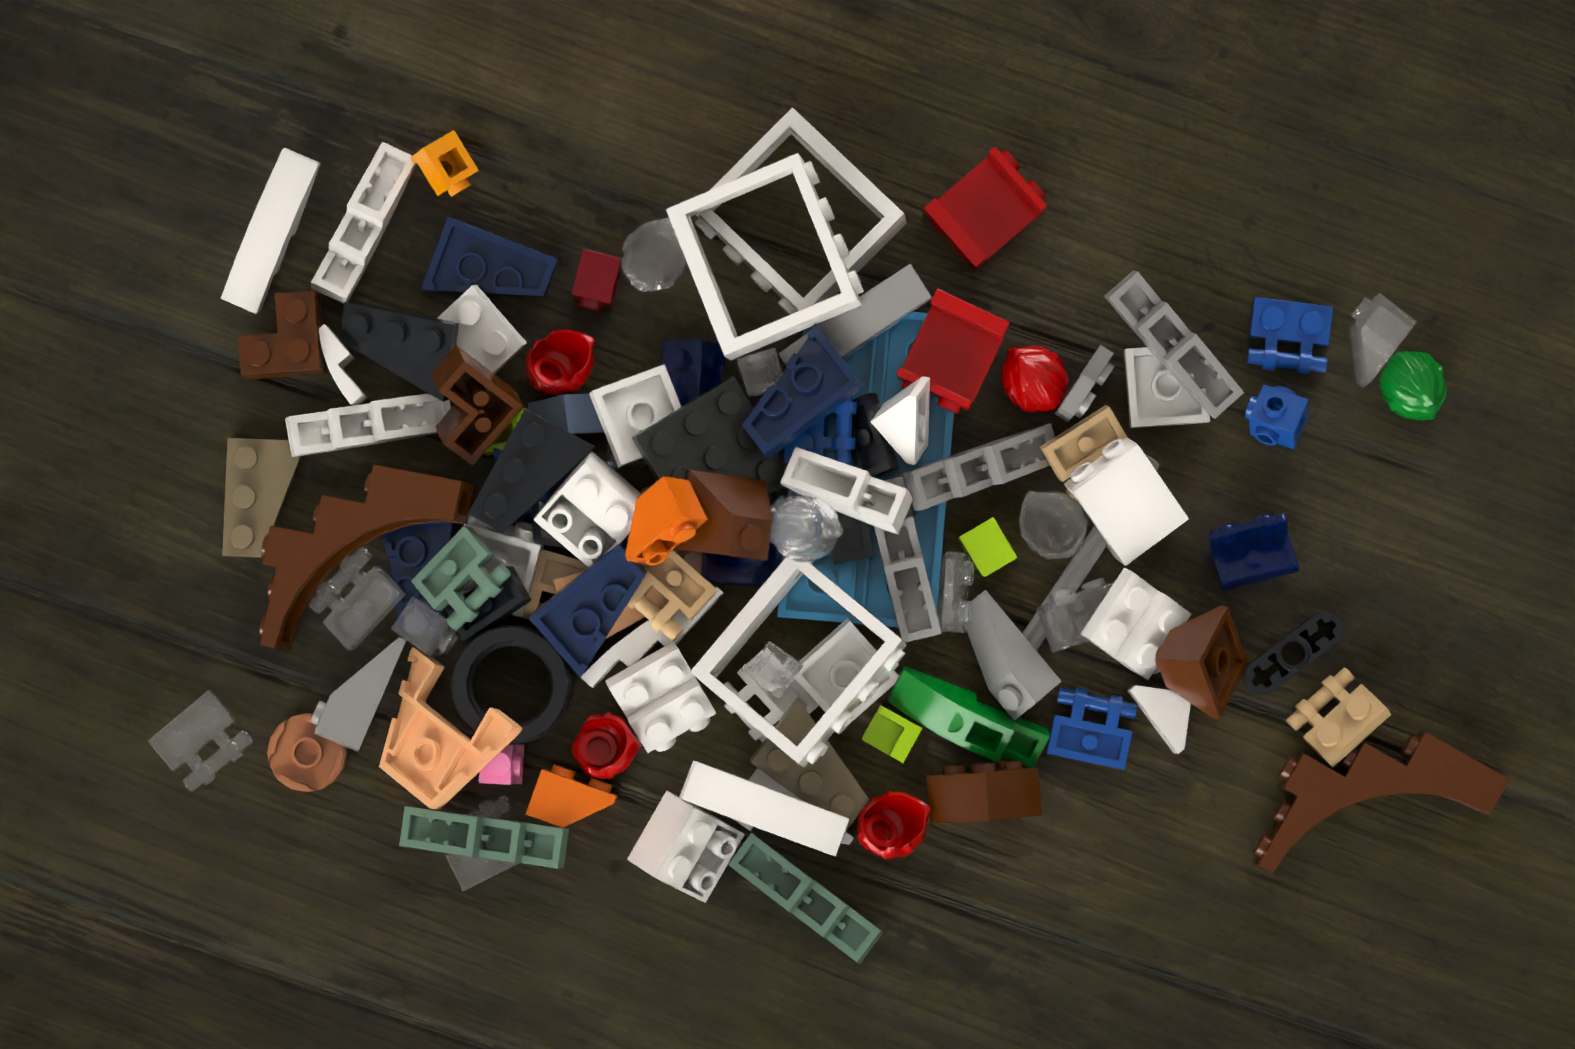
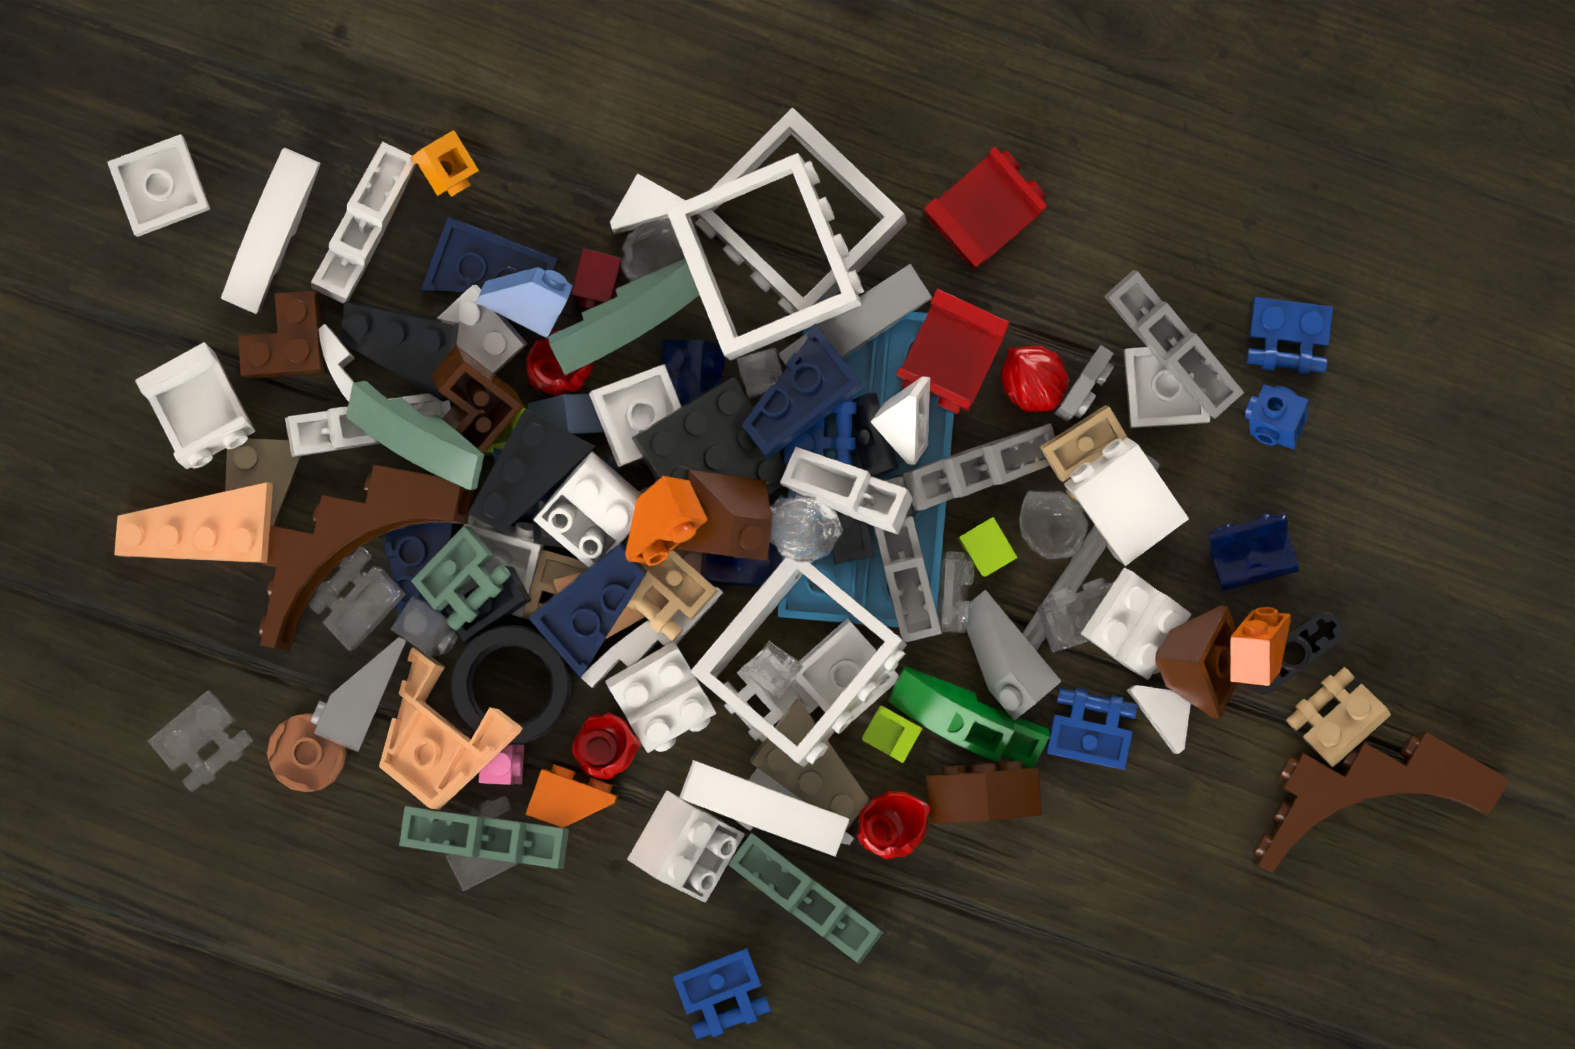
clear slope [1349,293,1417,388] -> none
green hair [1379,350,1447,420] -> none
none -> white plate [107,134,210,237]
none -> light nougat wing [114,482,273,563]
none -> white panel [135,342,256,469]
none -> sand green slope [346,381,484,490]
none -> slope [476,267,573,338]
none -> sand green slope [547,259,700,375]
none -> white slope [610,174,686,235]
none -> blue plate [673,948,771,1039]
none -> orange slope [1231,607,1291,686]

